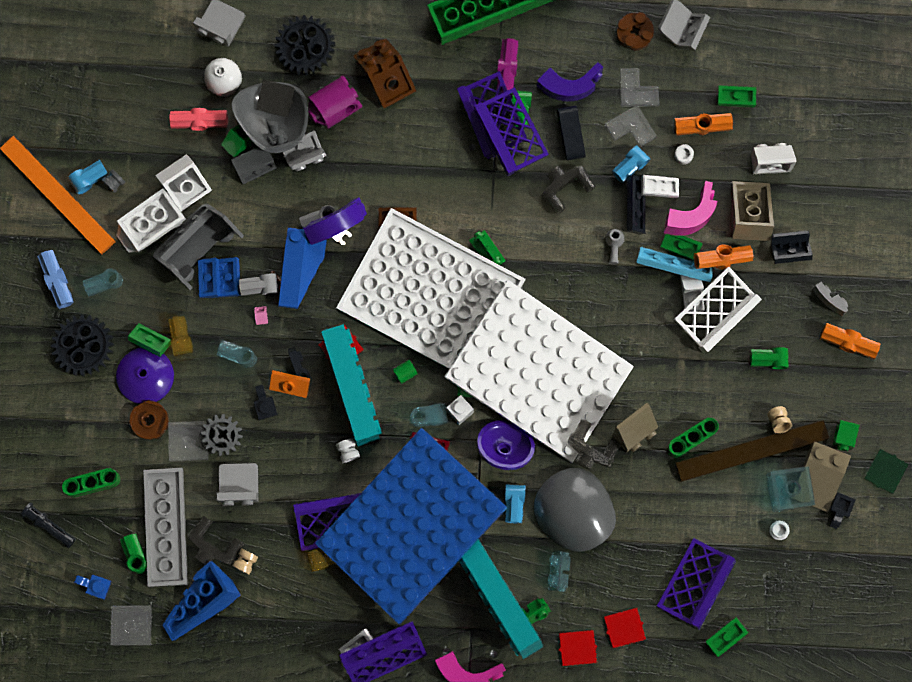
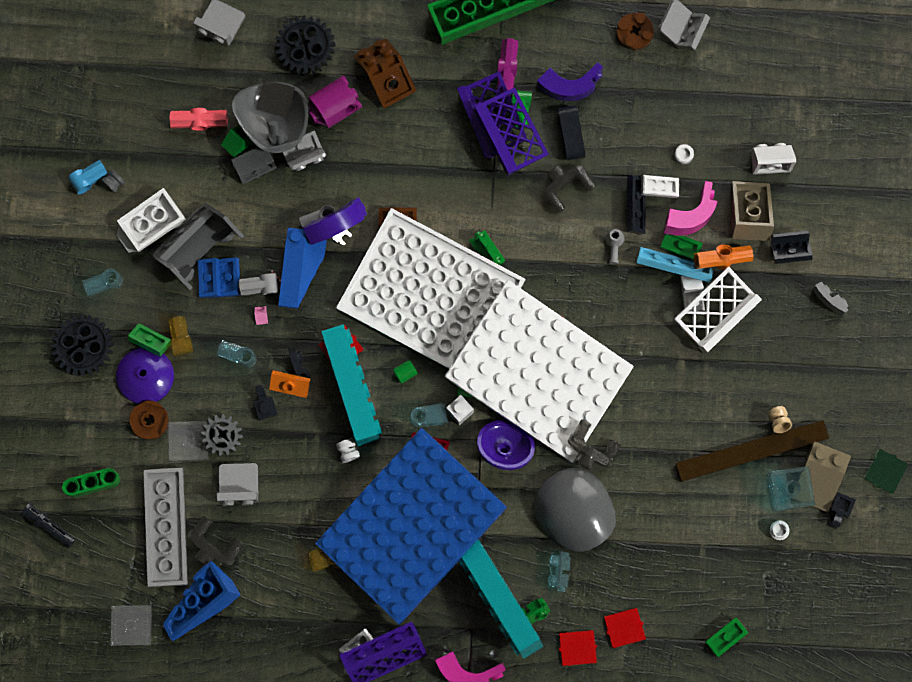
orange tile [0,136,115,255] -> none
medium blue piece [37,250,74,309] -> none
blue plate [74,575,112,600] -> none
green piece [120,534,147,574] -> none
white slope [155,154,212,211] -> none
white cylinder [204,58,242,97] -> none
tan wheel [232,549,258,575] -> none
dark purple fence [293,493,361,551] -> none
dark azure piece [505,484,525,524] -> none
clear plate [605,105,657,147] -> none
dark azure piece [612,146,650,183] -> none
dark tan slope [612,403,658,453] -> none
clear plate [620,68,659,107] -> none
dark purple fence [657,538,736,630] -> none
green beam [667,418,719,458] -> none
orange piece [674,113,733,135] -> none
green plate [717,85,756,107] -> none
green piece [750,347,789,369] -> none
orange piece [820,323,881,360] -> none
green brick [832,420,860,451] -> none

